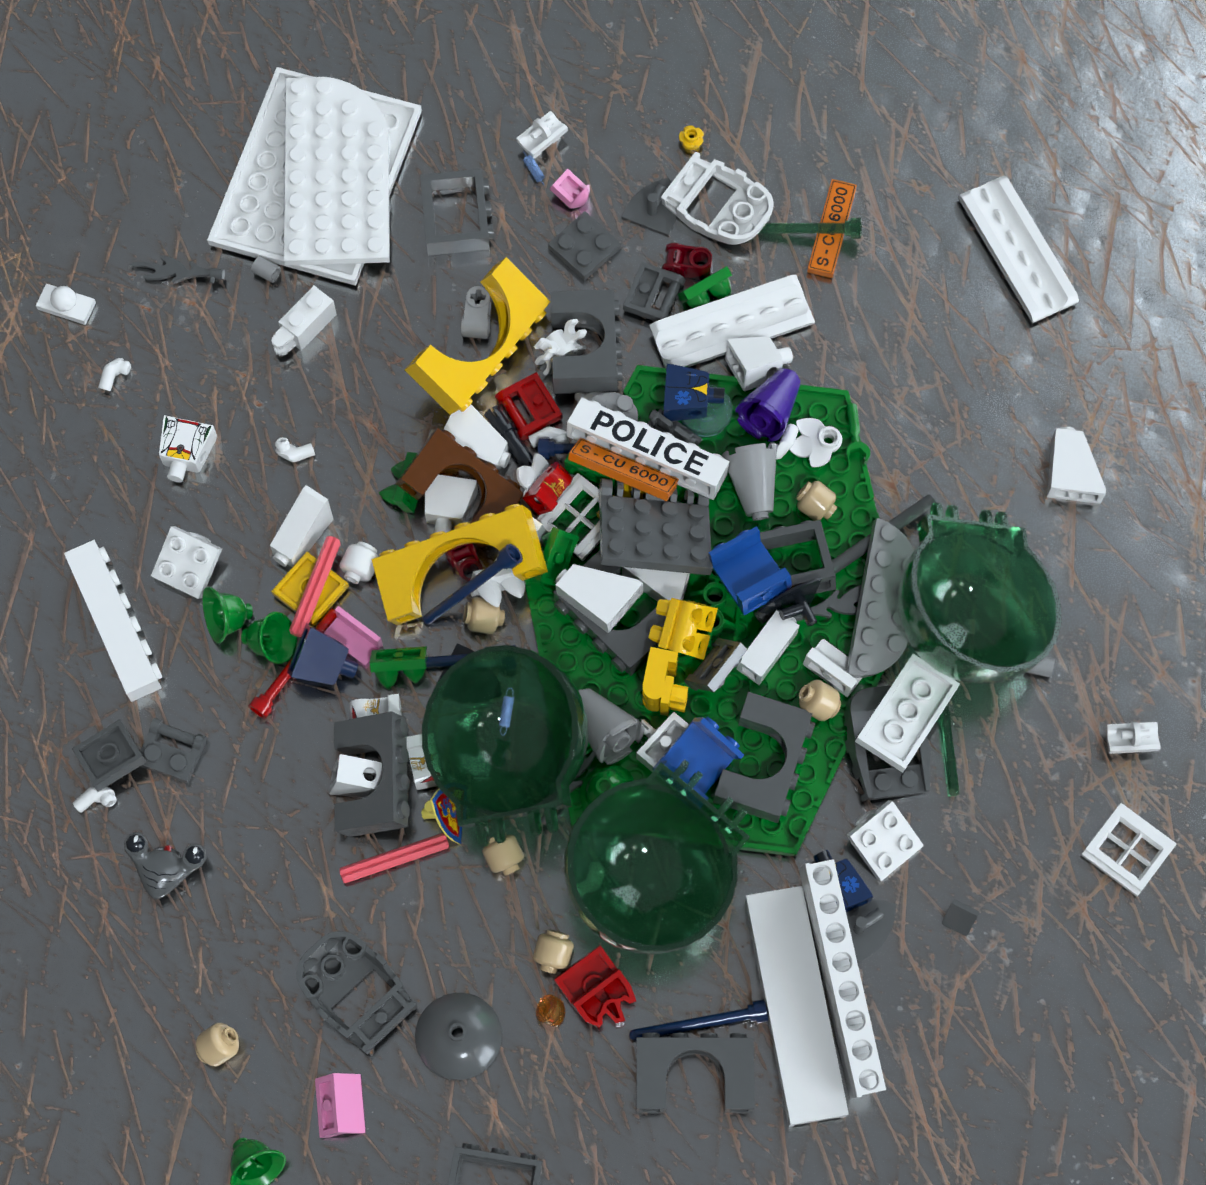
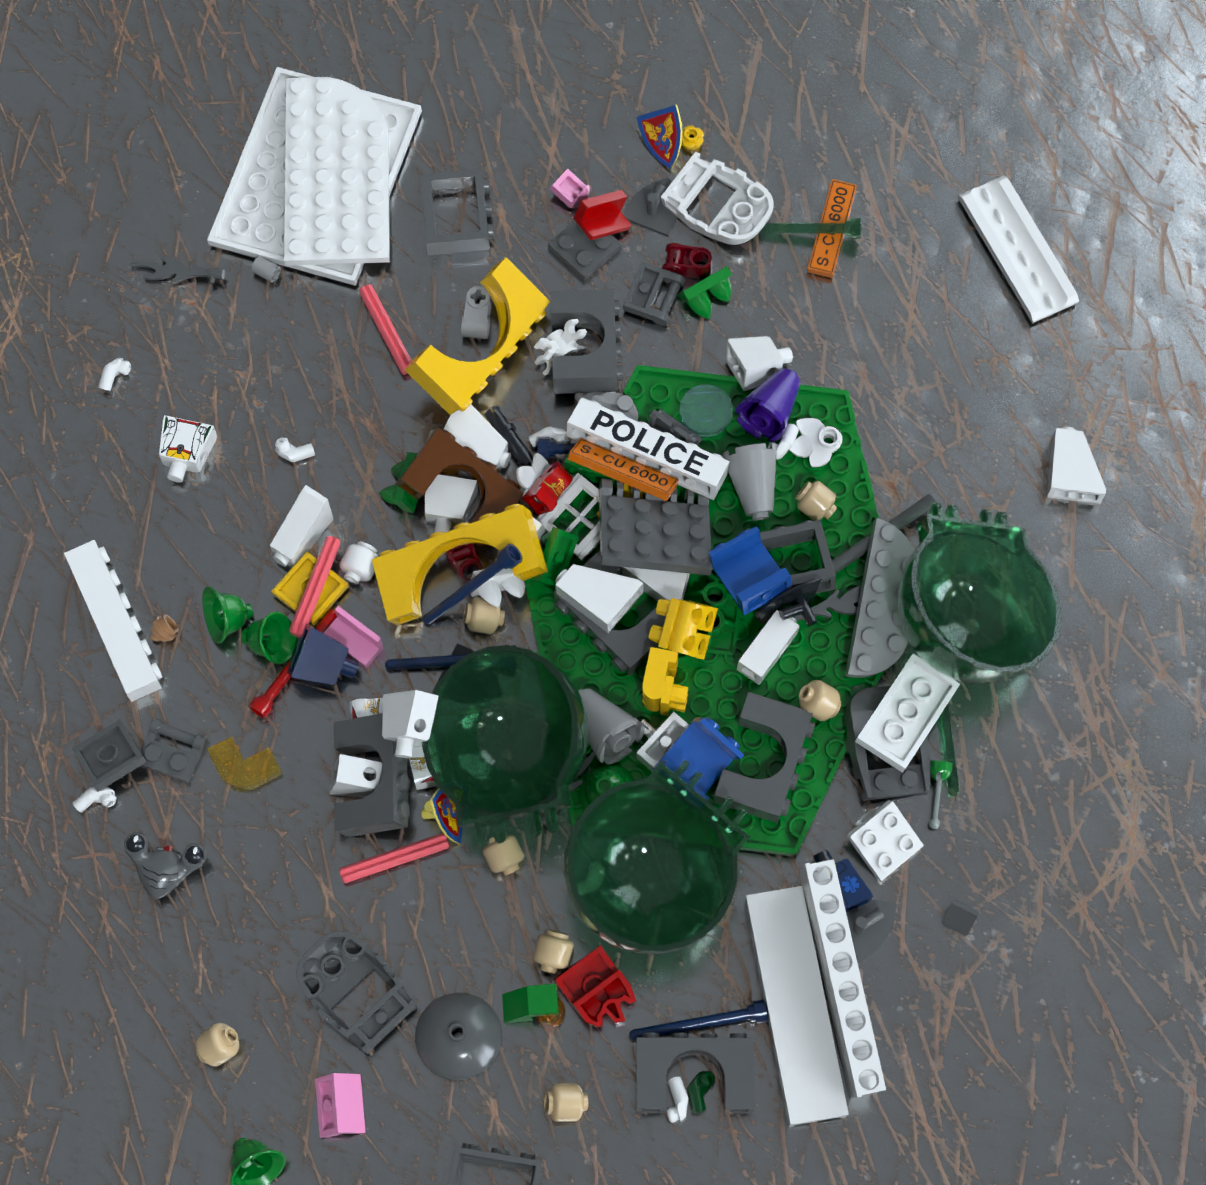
white tile [36,284,96,325] -> none
white plate [151,526,222,599] -> none
white hinge [271,286,337,356] -> none
green tile [369,646,428,690] -> none
red plate [495,372,563,440] -> none
light blue piece [499,688,515,735] -> none
white hips [516,111,568,159] -> none
light blue piece [523,151,545,186] -> none
white plate [649,275,815,368] -> none
dark blue torso [664,364,725,421] -> none
dark grey plate [684,638,748,692] -> none
white panel [803,639,862,697] -> none
green piece [845,403,870,466] -> none
light grey hinge [1026,654,1055,678] -> none
white piece [1081,803,1176,897] -> none
white hips [1105,722,1161,754] -> none
none -> medium nougat plate [150,614,179,642]
none -> clear yellow plate [207,736,282,790]
none -> coral axle [359,284,412,375]
none -> white torso [382,690,438,758]
none -> green slope [502,983,559,1024]
none -> tan head [543,1083,588,1122]
none -> red panel [573,190,631,240]
none -> shield [636,105,682,169]
none -> white arm [666,1077,688,1123]
none -> dark green arm [687,1071,715,1114]
none -> hinge [929,760,953,829]

